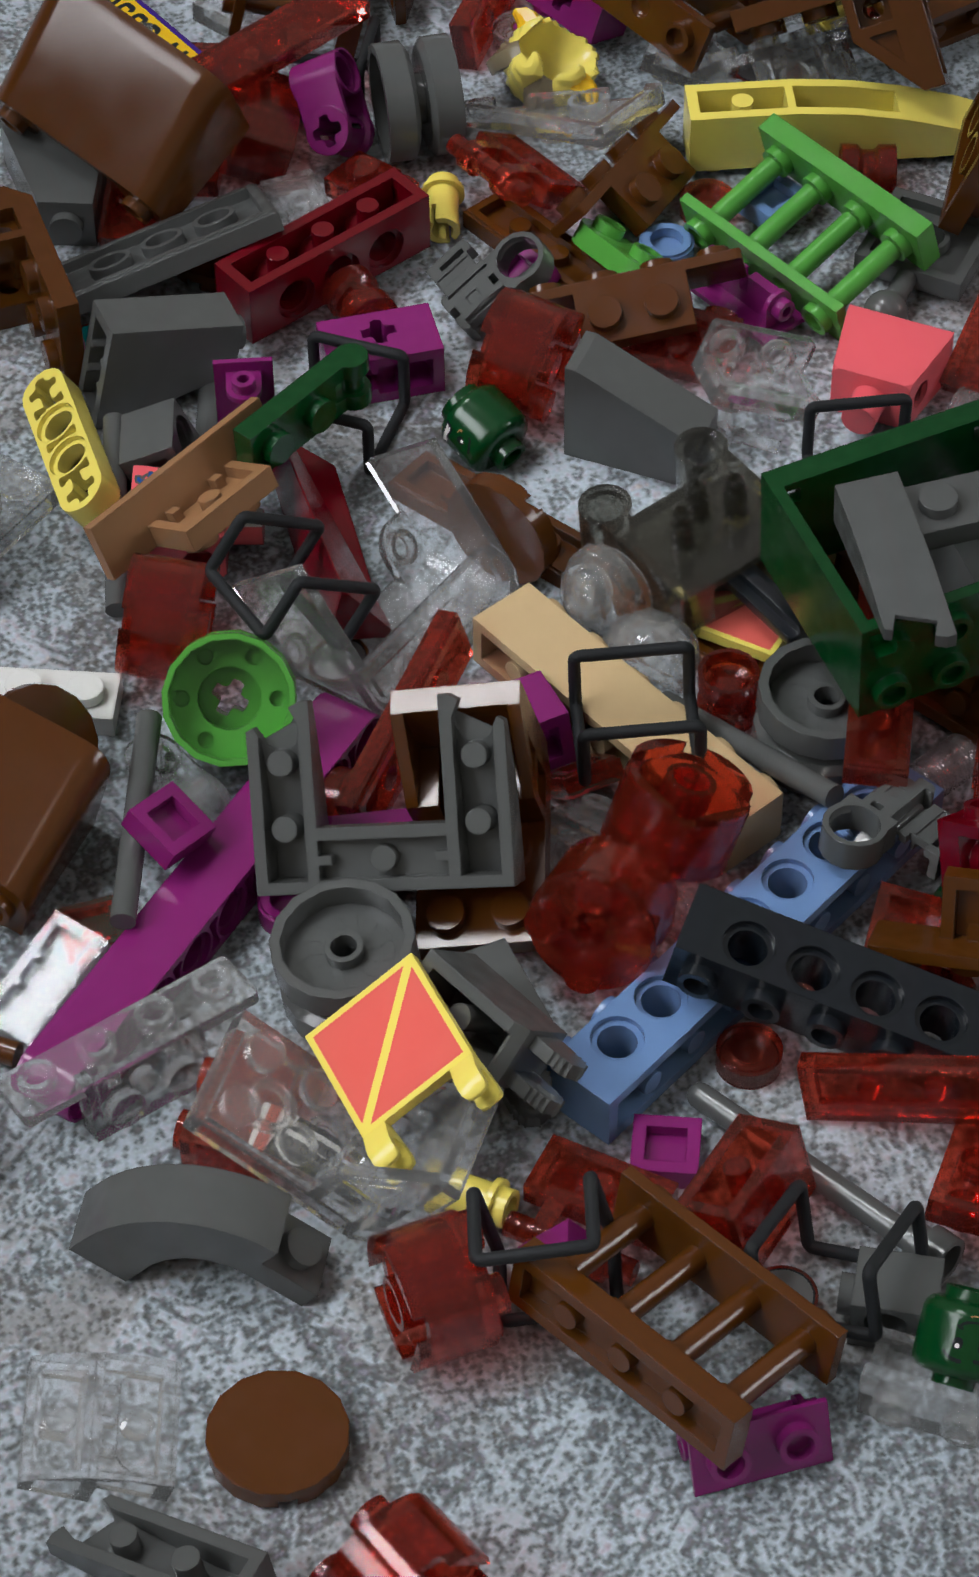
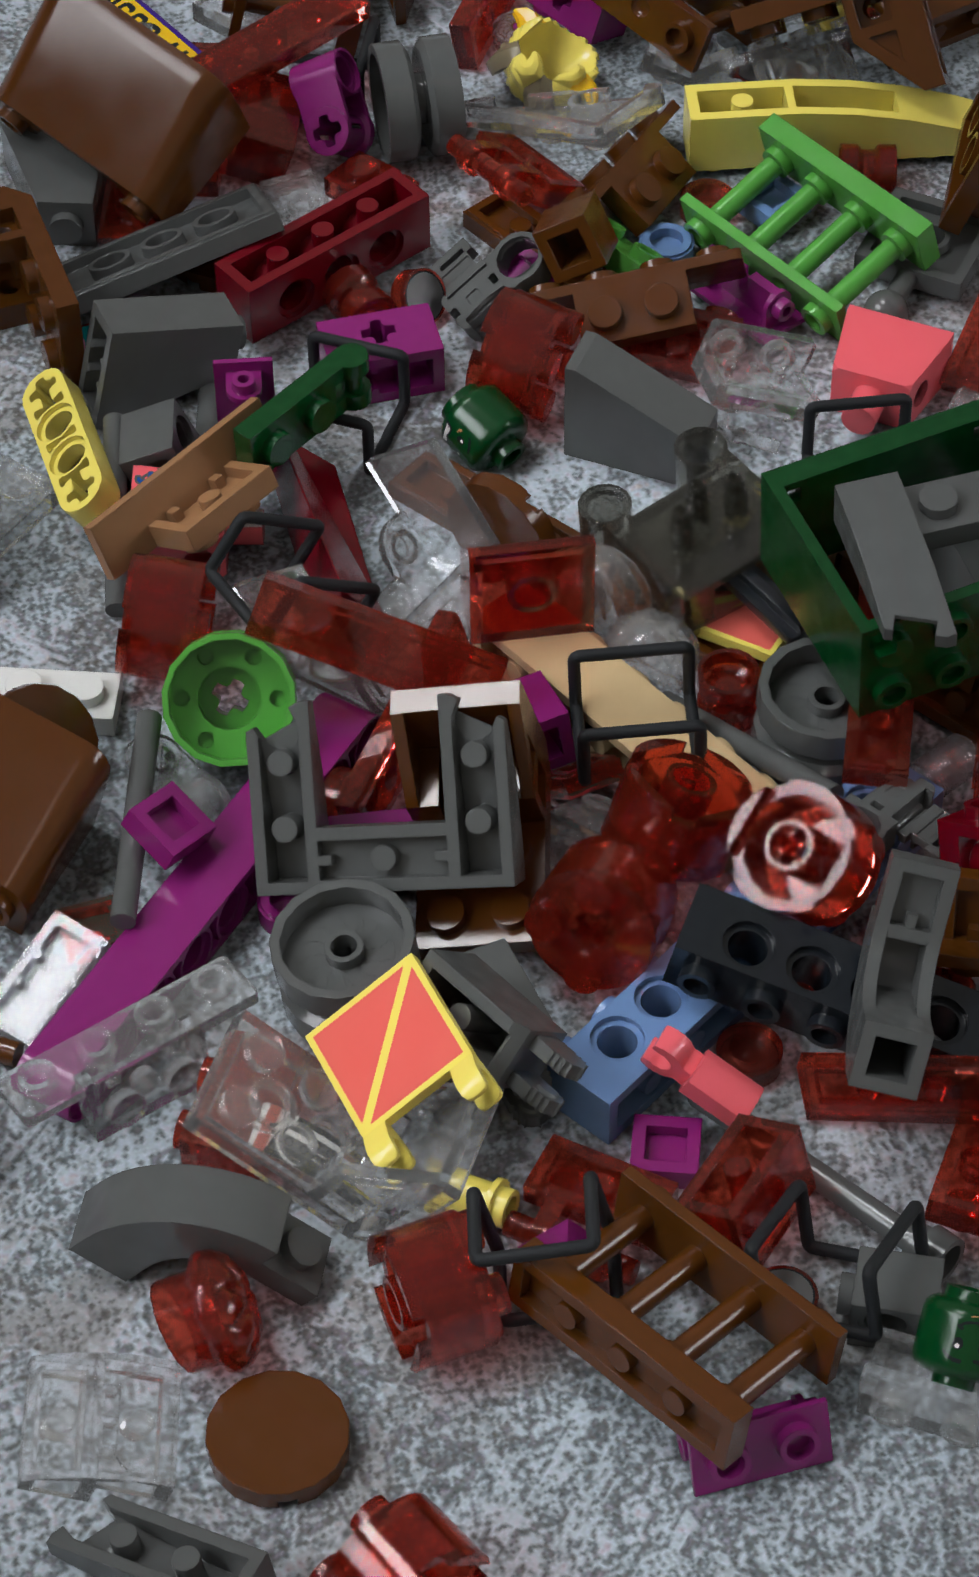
light yellow pin [421,171,465,243] -> none
none -> clear red piece [150,1249,264,1374]
none -> clear red tile [244,570,509,690]
none -> tile [391,268,446,322]
none -> clear red slope [460,534,596,645]
none -> reddish brown brick [532,190,619,283]
none -> coral bar [640,1025,764,1130]
none -> clear red brick [727,779,885,927]
none -> dark grey arch [845,848,961,1101]

